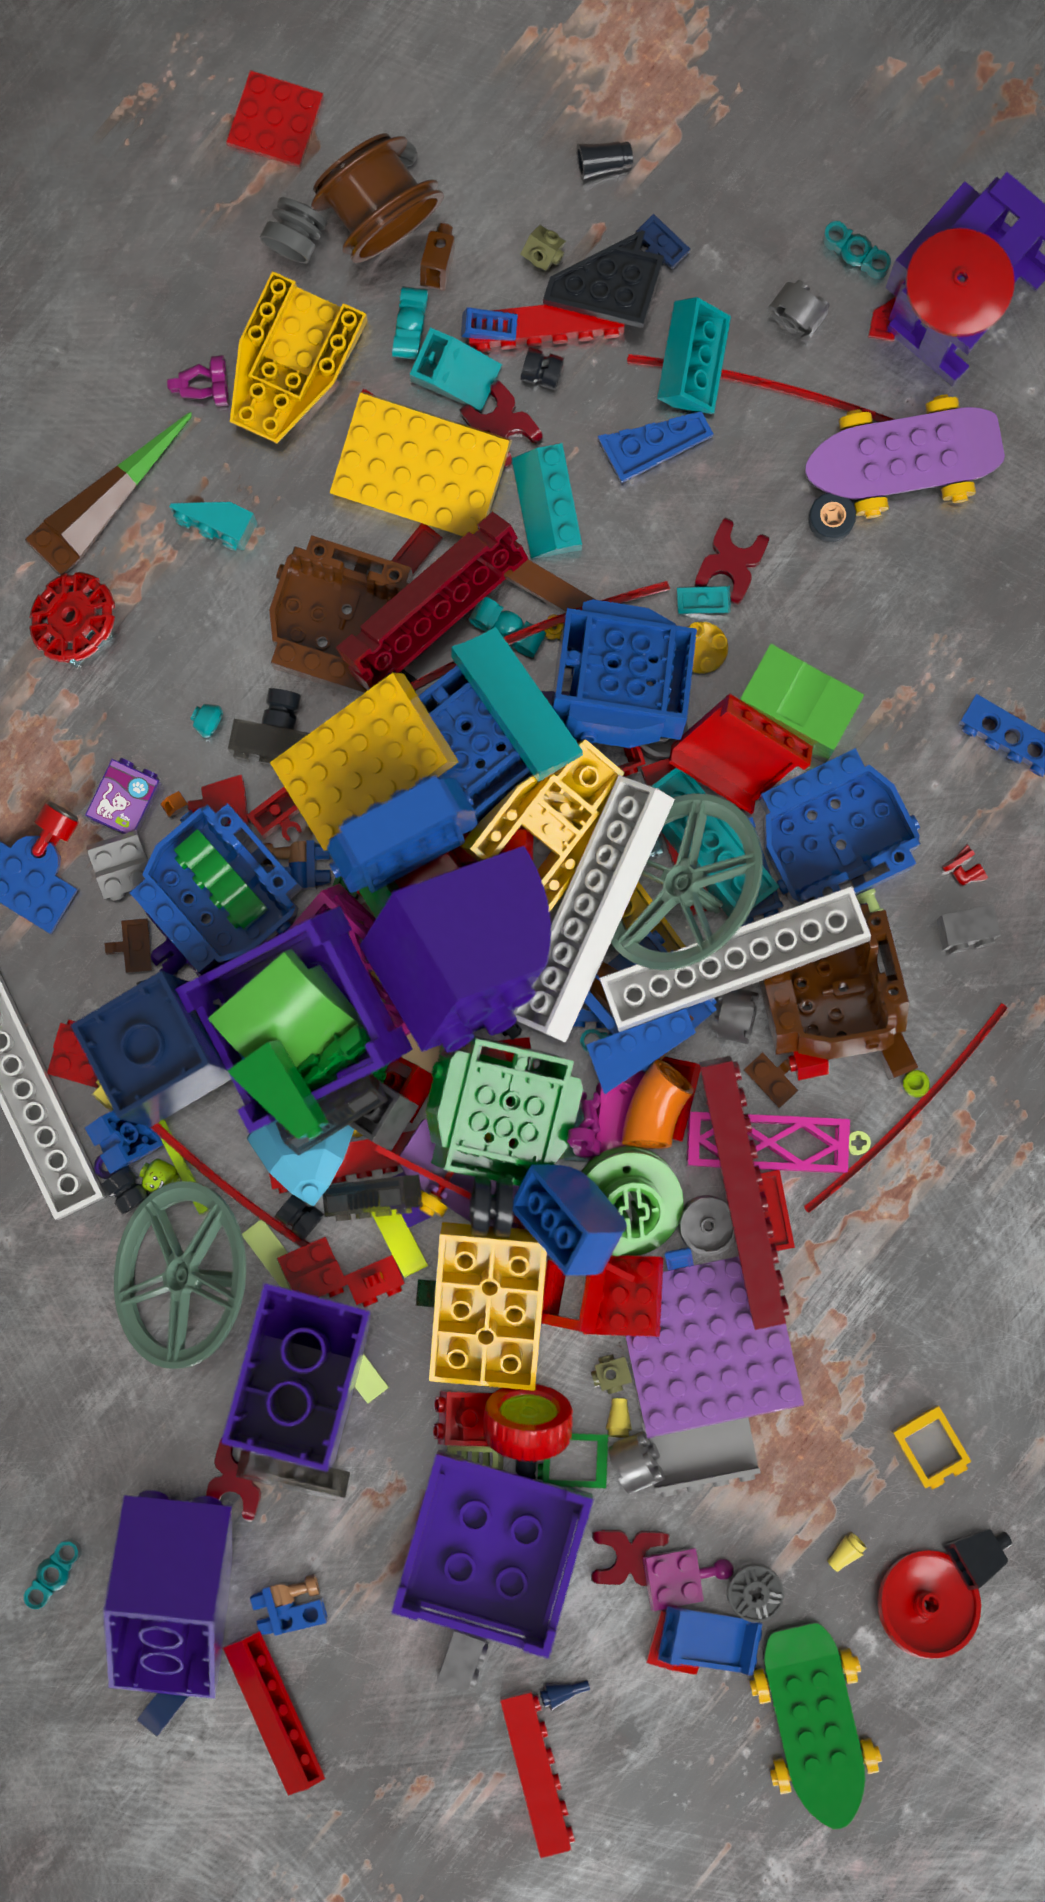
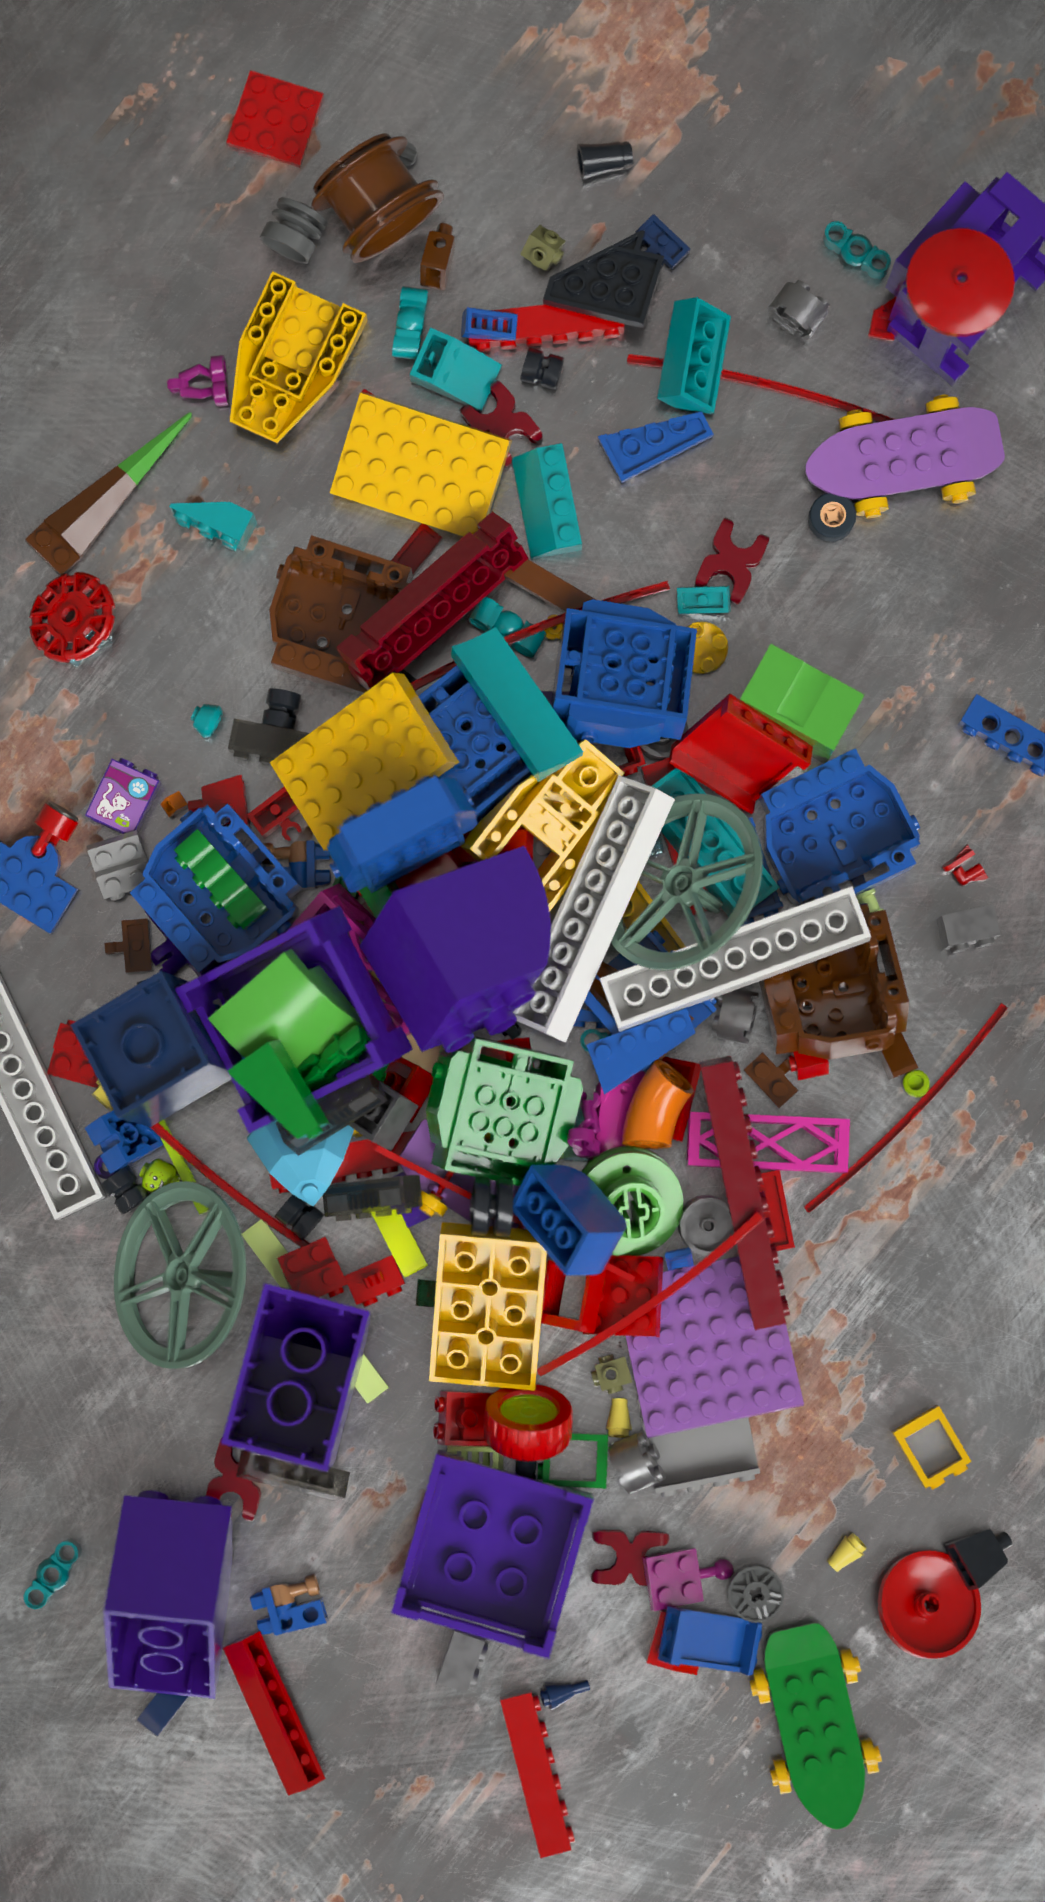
yellowish green bush [849,1131,871,1155] -> none
none -> red piece [537,1212,764,1376]

